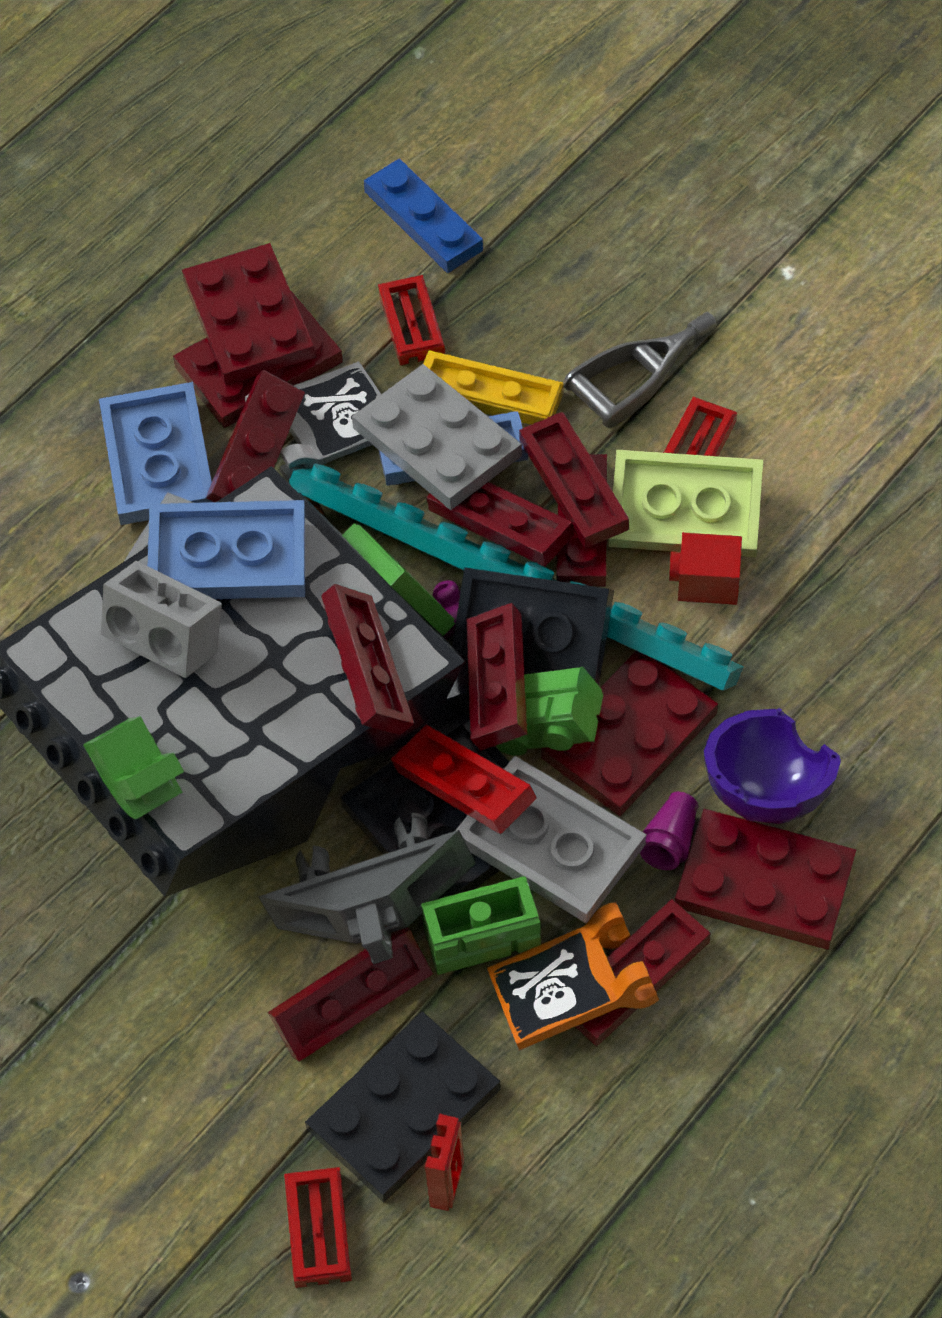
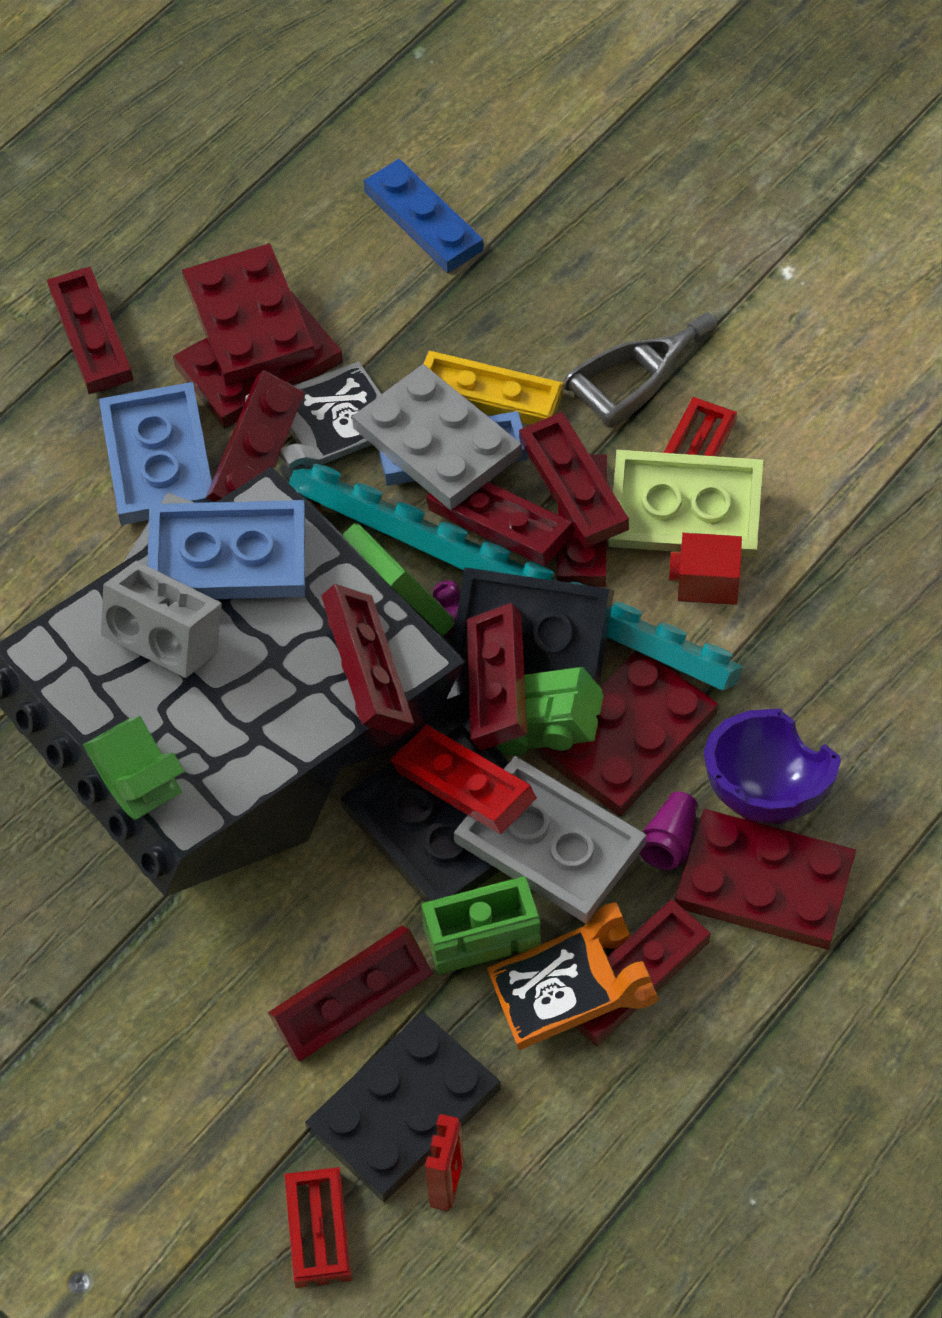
dark grey connector [258,813,476,964] -> none
red tile [378,275,445,366] -> none
none -> dark red plate [47,266,133,394]

